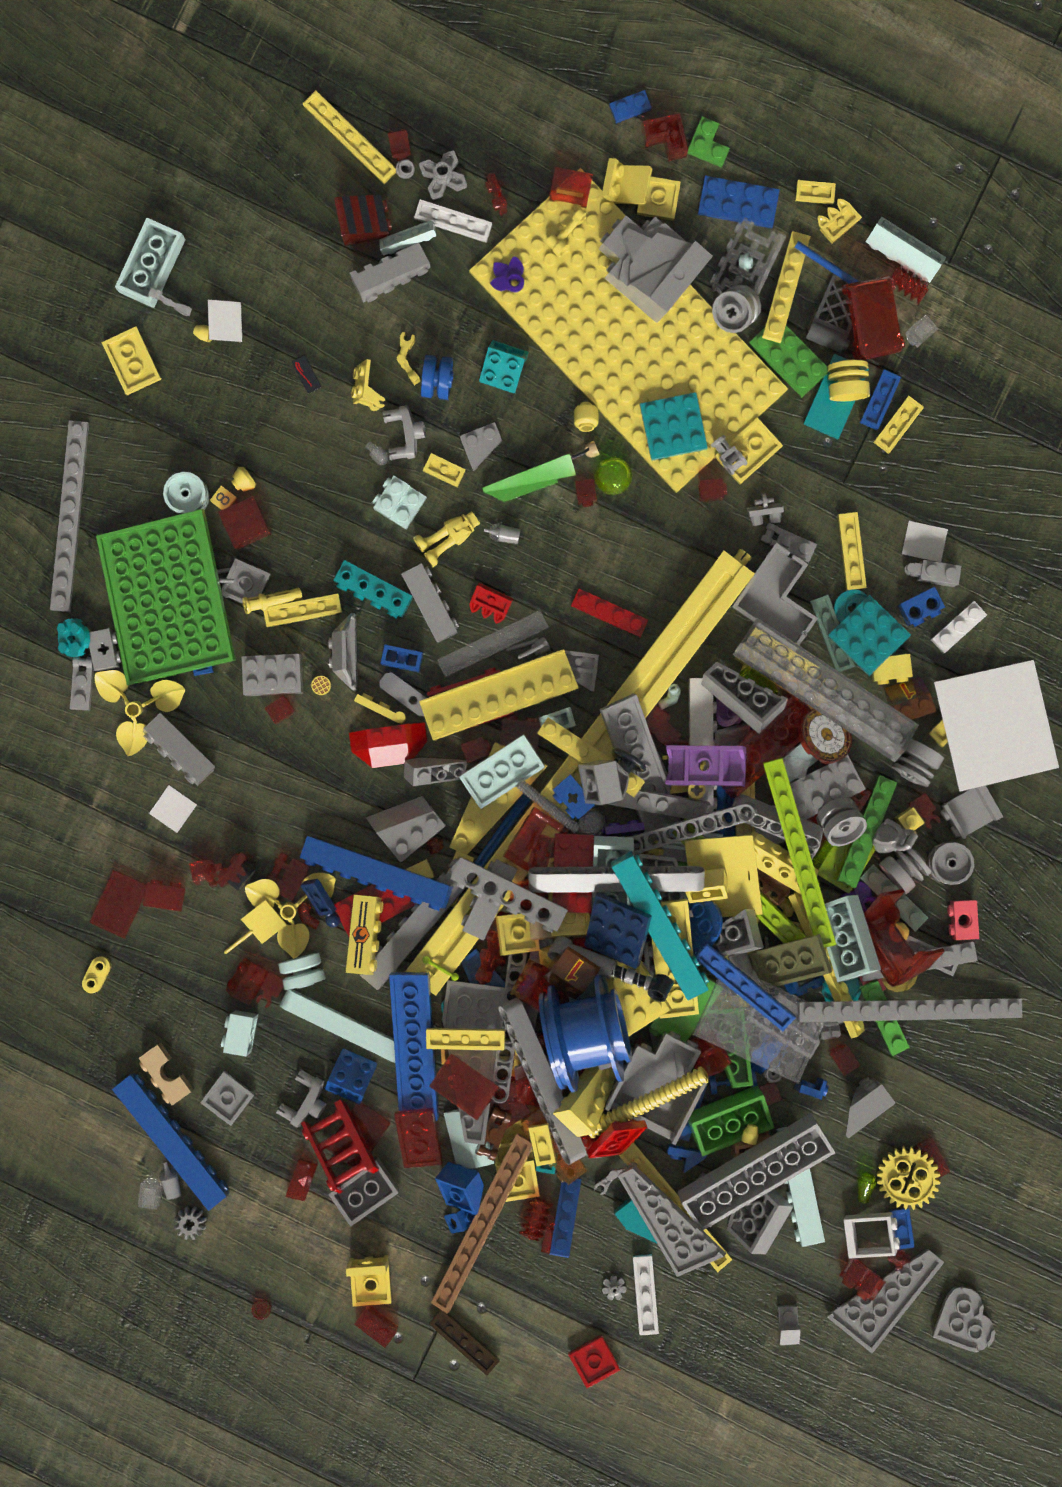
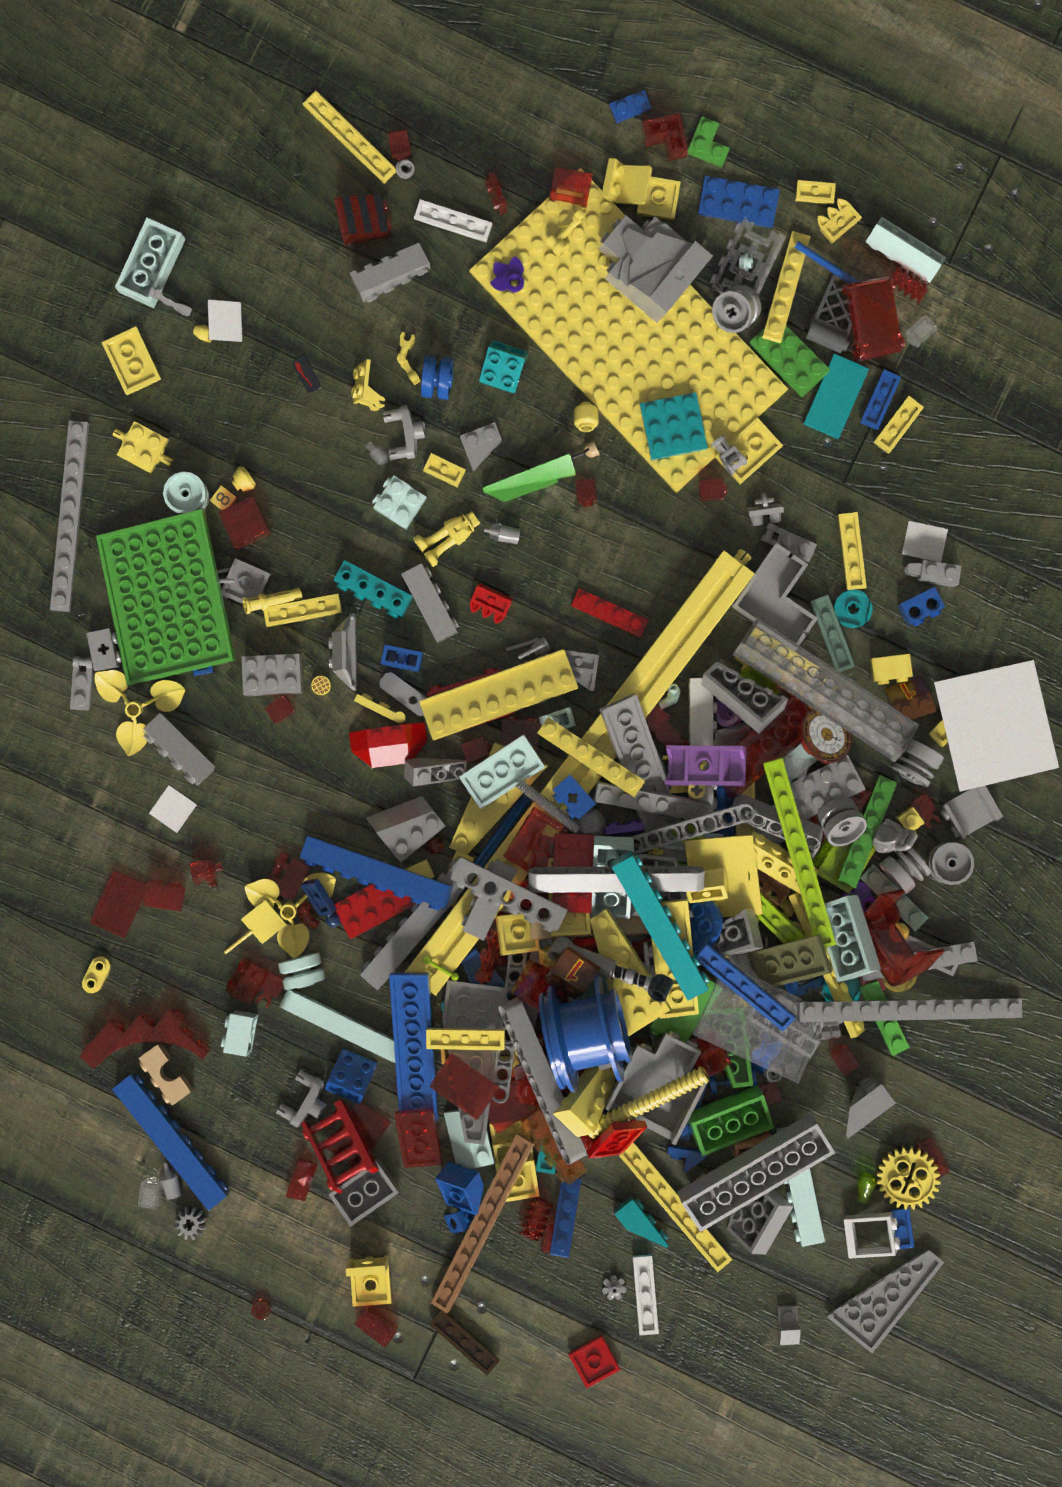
teal plate [57,618,90,657] -> none
light grey plate [200,1071,255,1126] -> none
clear red piece [216,852,256,891] -> none
light yellow brick [346,895,383,975] -> none
light aqua plate [379,220,436,255] -> none
light grey plant [419,151,467,200] -> none
clear plate [437,610,549,678] -> none
reddish brown plate [475,1106,512,1161] -> none
light yellow plate [528,1123,556,1166] -> none
light grey piece [578,748,646,805] -> none
dark blue plate [584,892,652,969] -> none
clear neon green cylinder [594,456,632,495] -> none
light grey piece [594,1163,637,1195] -> none
light grey wing [618,1166,726,1277] -> none
light yellow hose [741,1124,759,1145] -> none
blue bracket [794,1077,829,1100] -> none
light yellow wheel [827,360,870,401] -> none
teal plate [828,595,911,676] -> none
clear red brick [839,1258,886,1301] -> none
clear red plate [887,1249,911,1270] -> none
white plate [931,601,987,654] -> none
light grey plate [932,1286,995,1352] -> none
coral brick [947,899,979,940] -> none
none -> clear red arch [79,1008,210,1069]
none -> light yellow plate [113,421,174,473]

